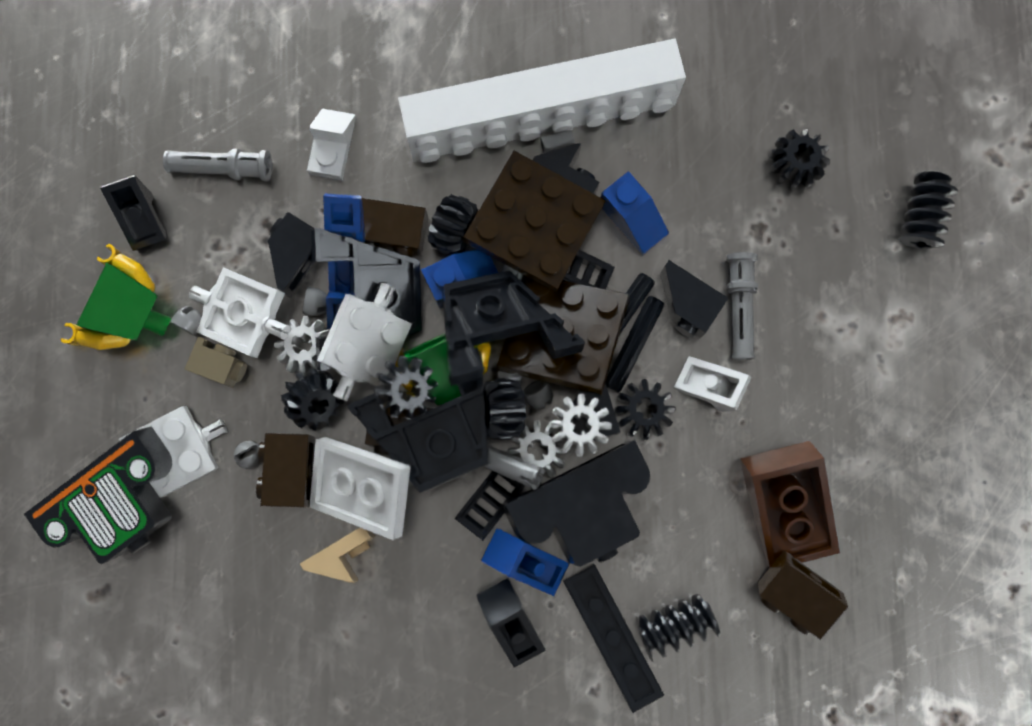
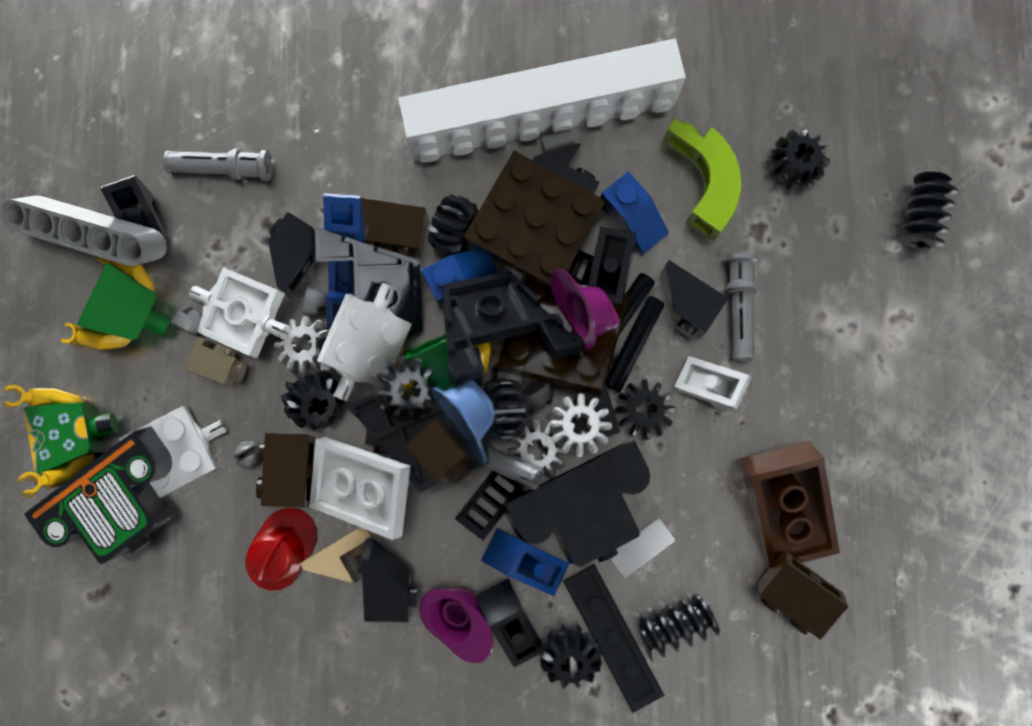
white slope [307,109,356,181] -> none
none -> light grey beam [0,195,167,266]
none -> torso [3,384,119,498]
none -> red piece [245,507,317,591]
none -> black slope [361,538,418,622]
none -> dark brown brick [405,419,476,484]
none -> magenta piece [419,588,494,664]
none -> medium blue piece [431,380,494,464]
none -> black gear [540,624,602,690]
none -> magenta piece [551,269,619,349]
none -> black slope [588,226,637,304]
none -> white sticker [611,518,675,578]
none -> lime arch [663,118,741,241]

